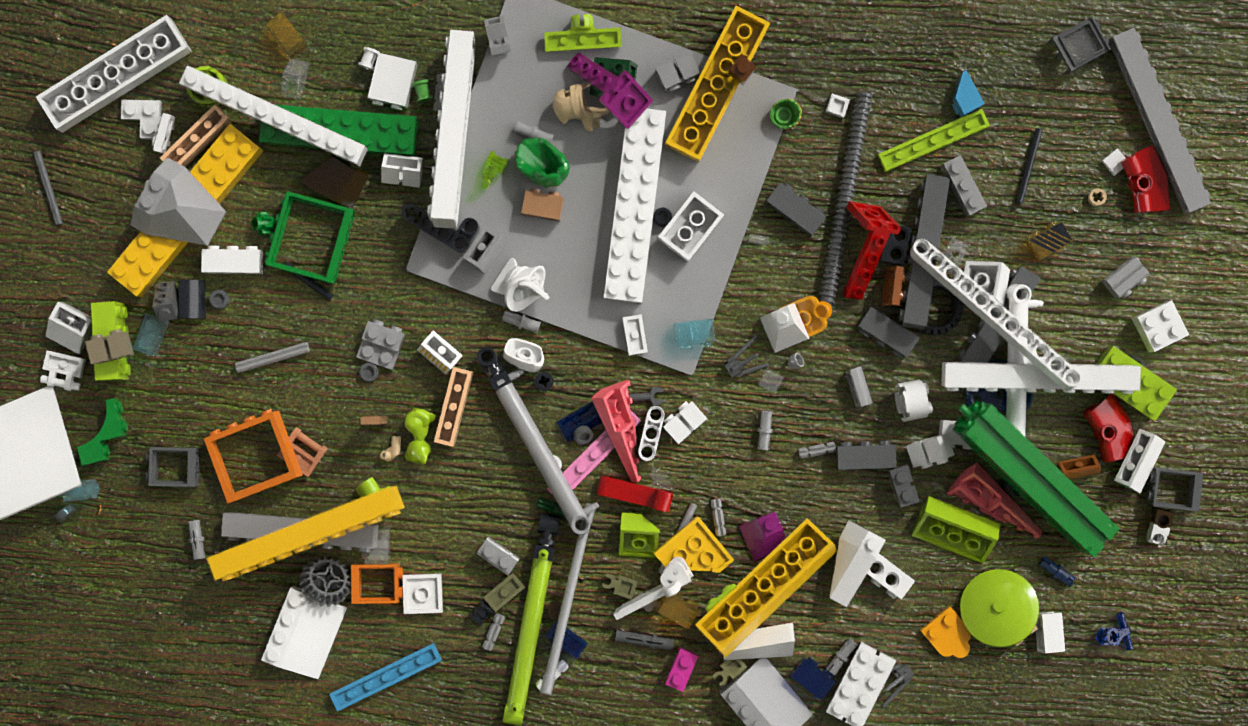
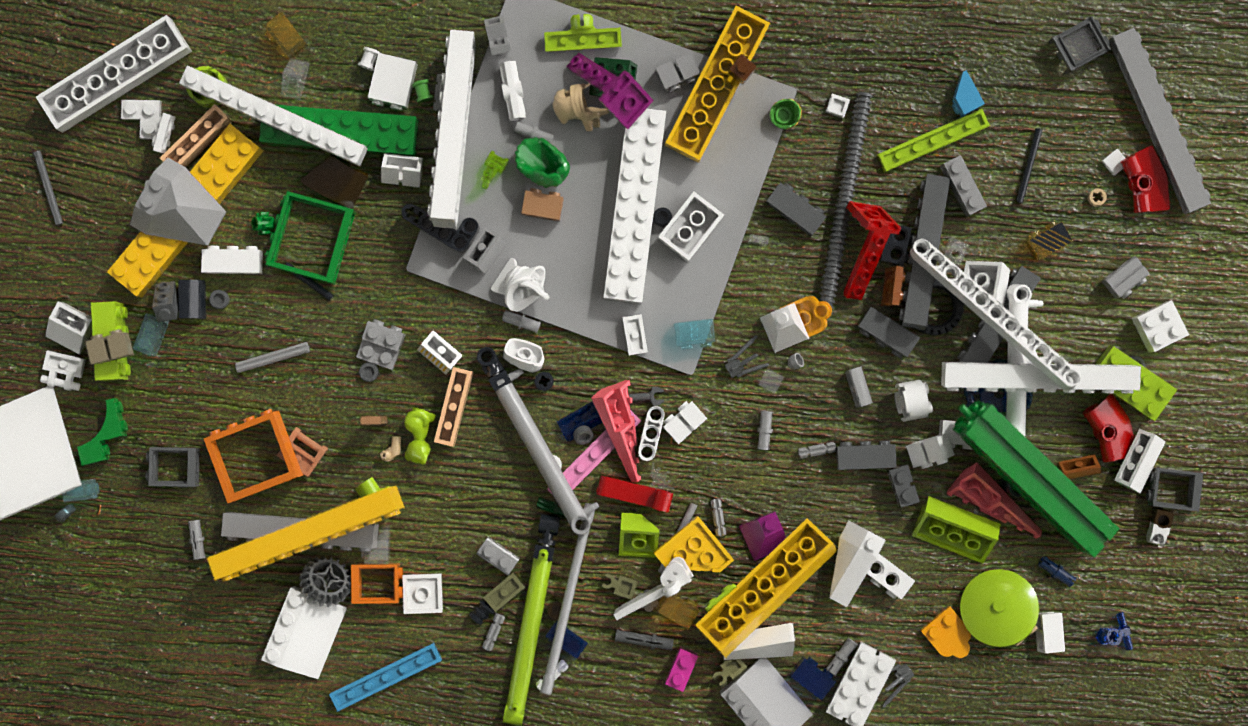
none -> white piece [500,61,526,121]

